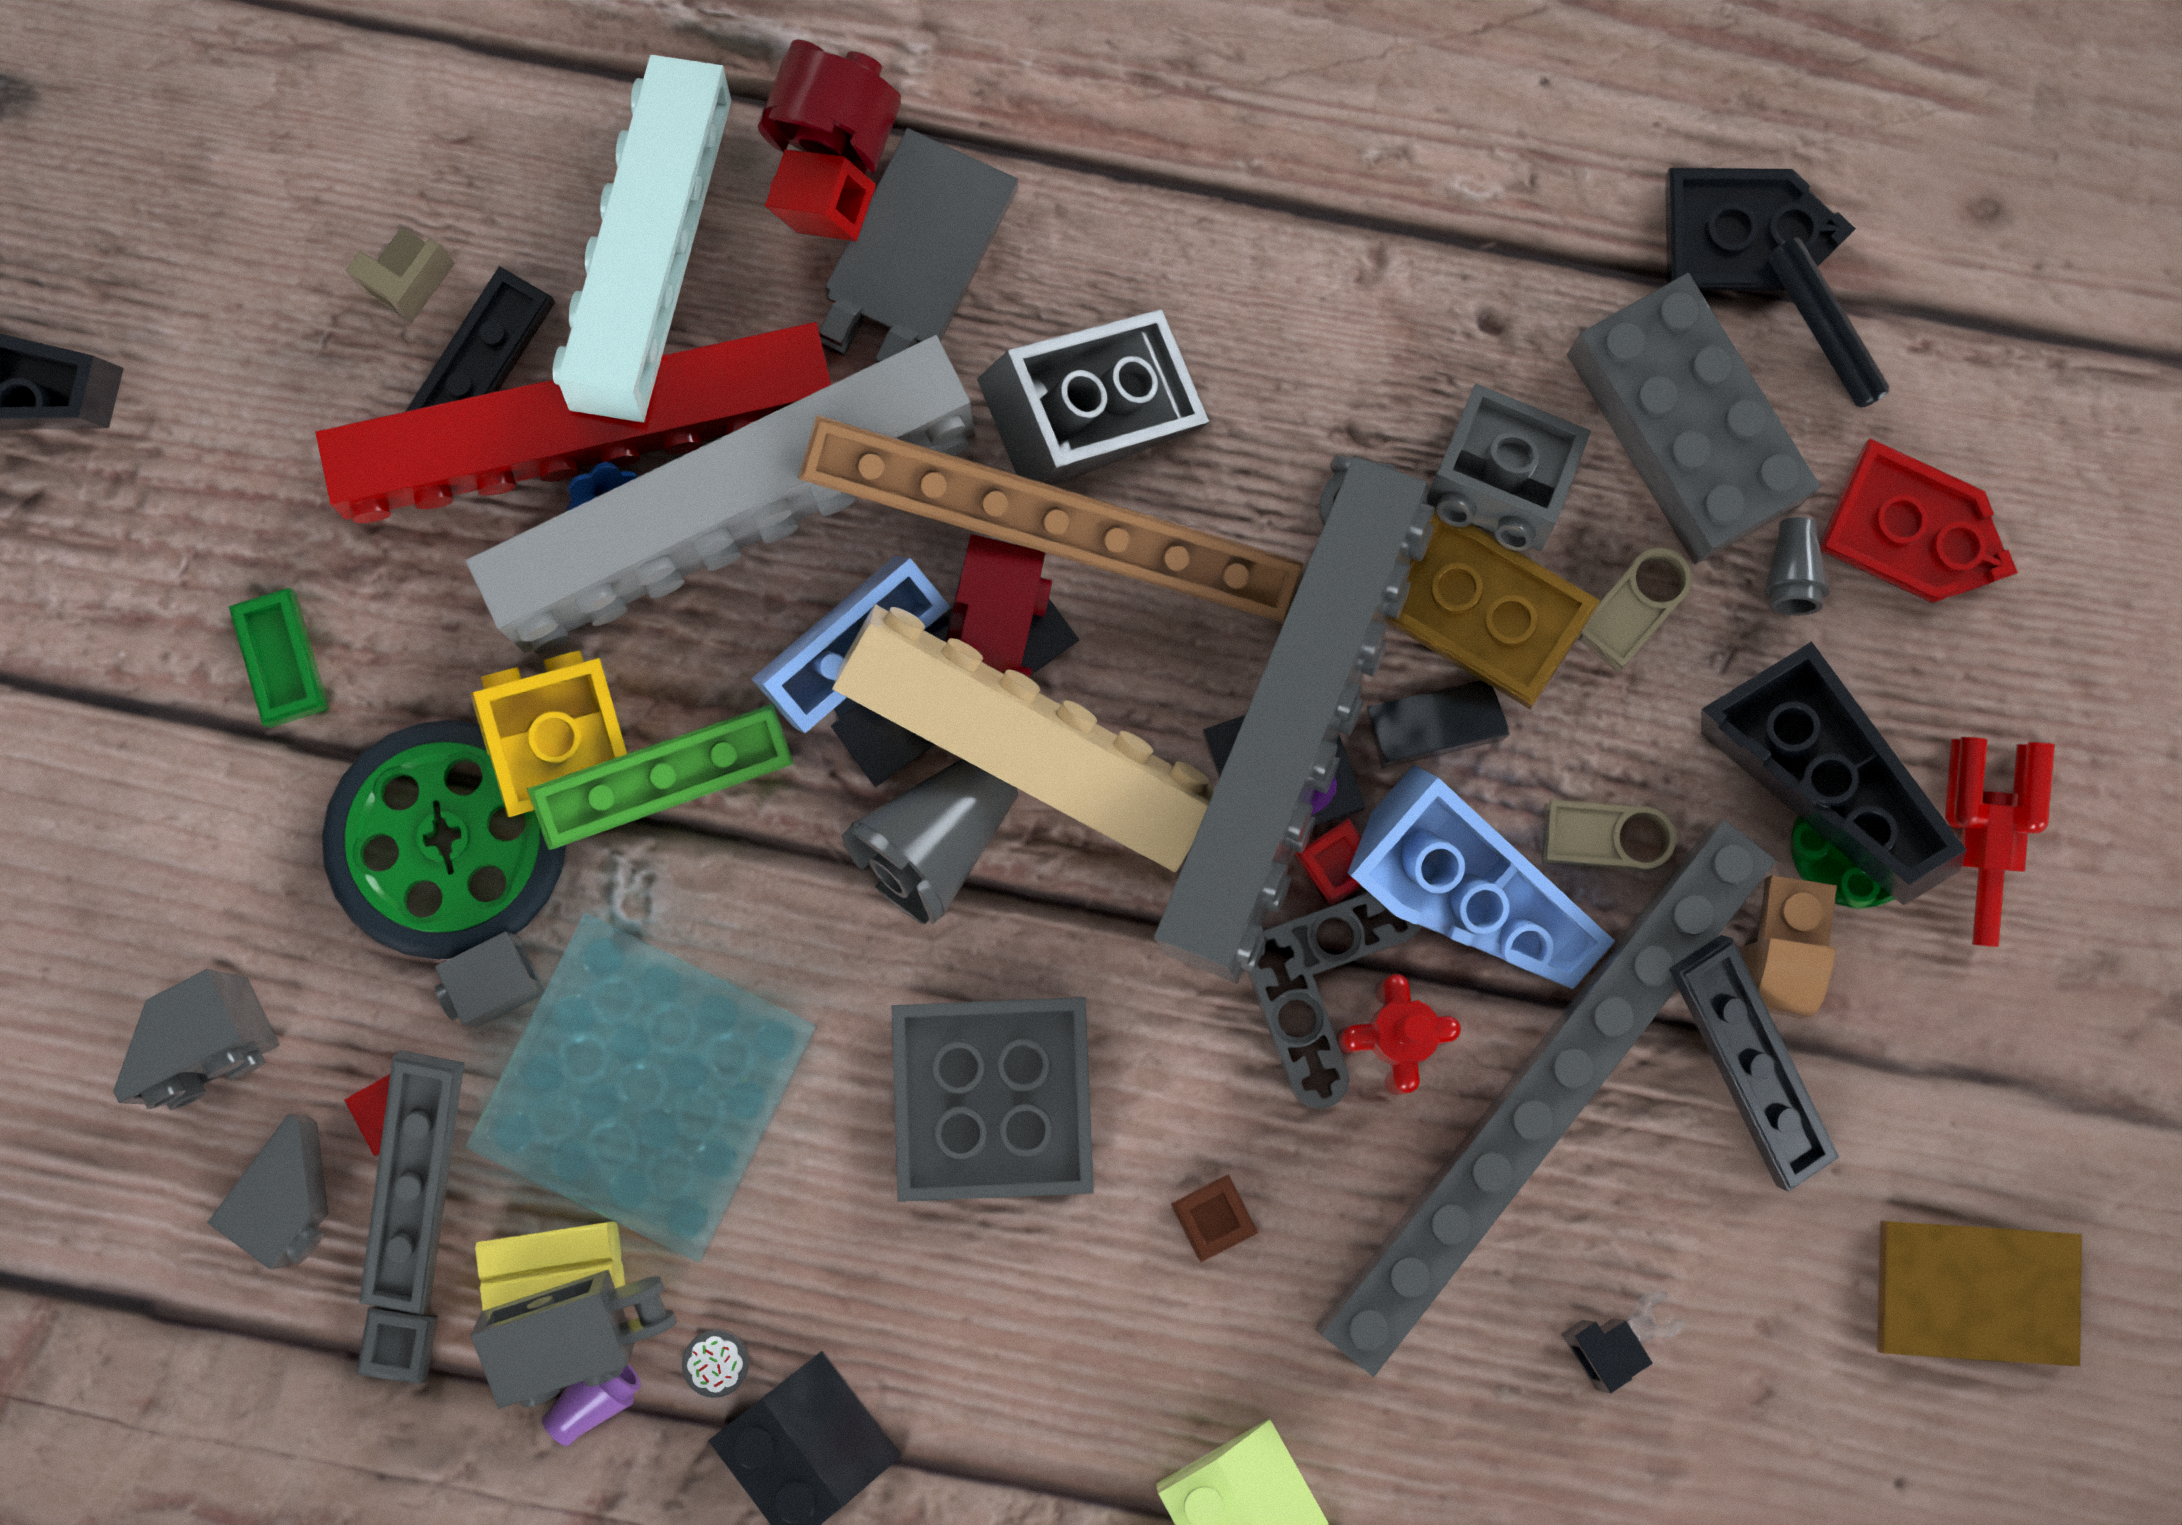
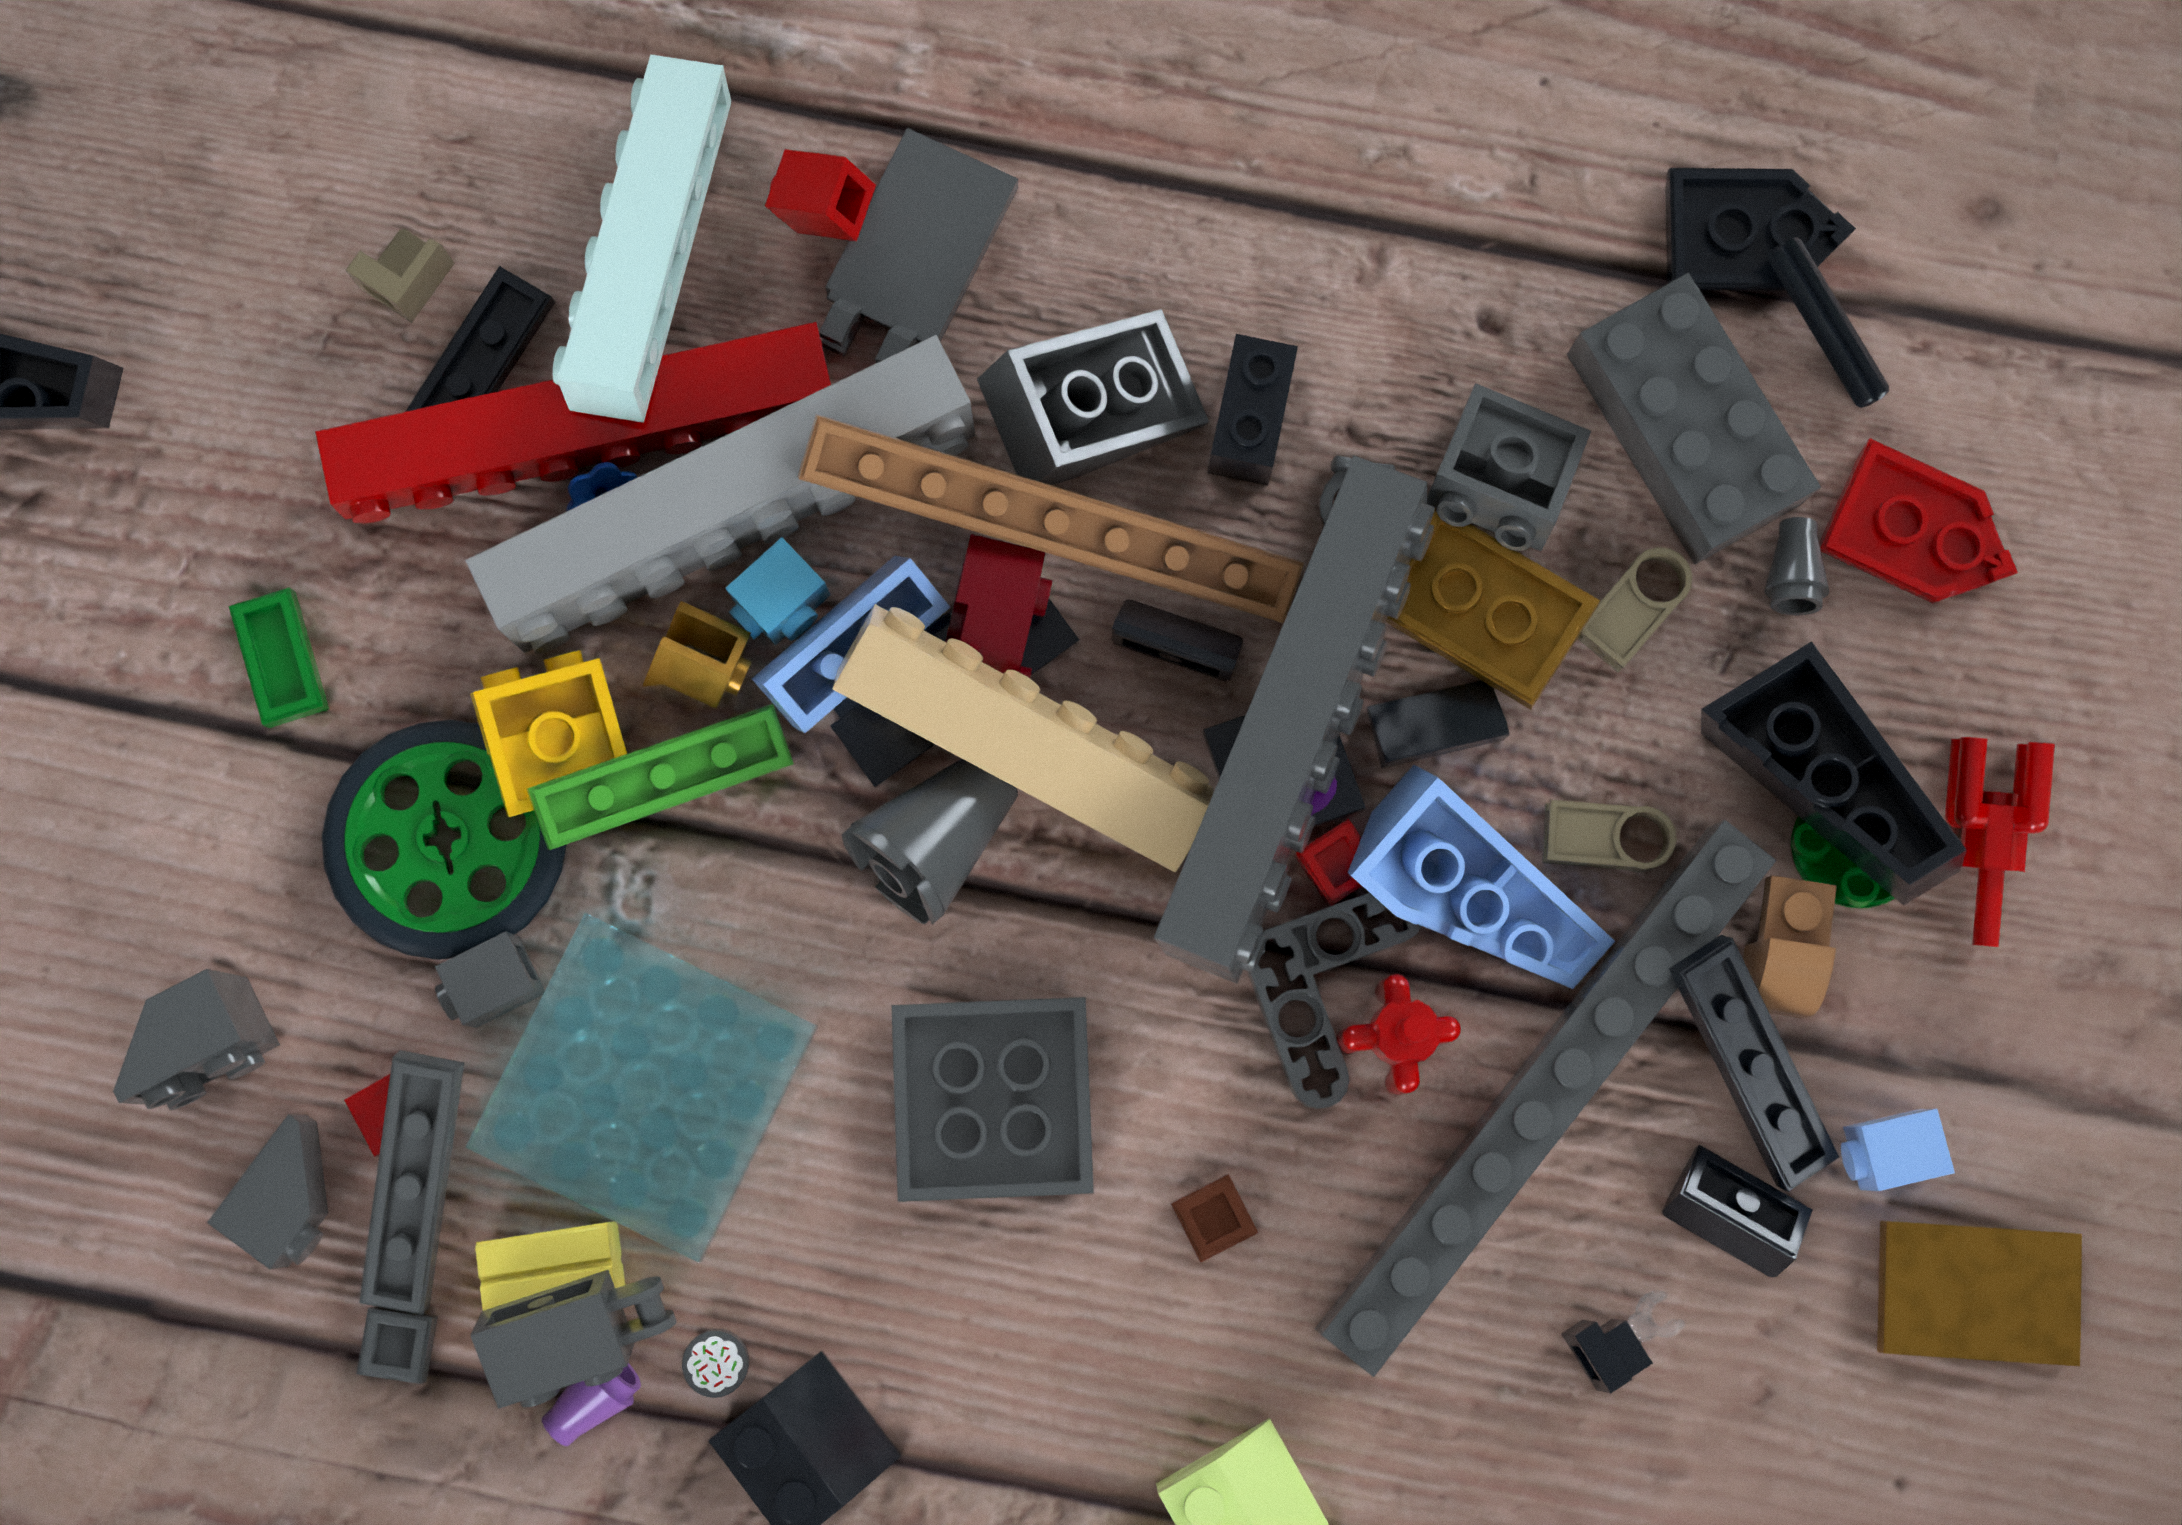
dark red brick [758,39,901,174] -> none
none -> pearl gold window [642,601,752,709]
none -> medium azure brick [725,537,831,646]
none -> black slope [1111,599,1243,682]
none -> black brick [1207,334,1298,486]
none -> black slope [1662,1145,1813,1278]
none -> light blue brick [1841,1109,1955,1191]

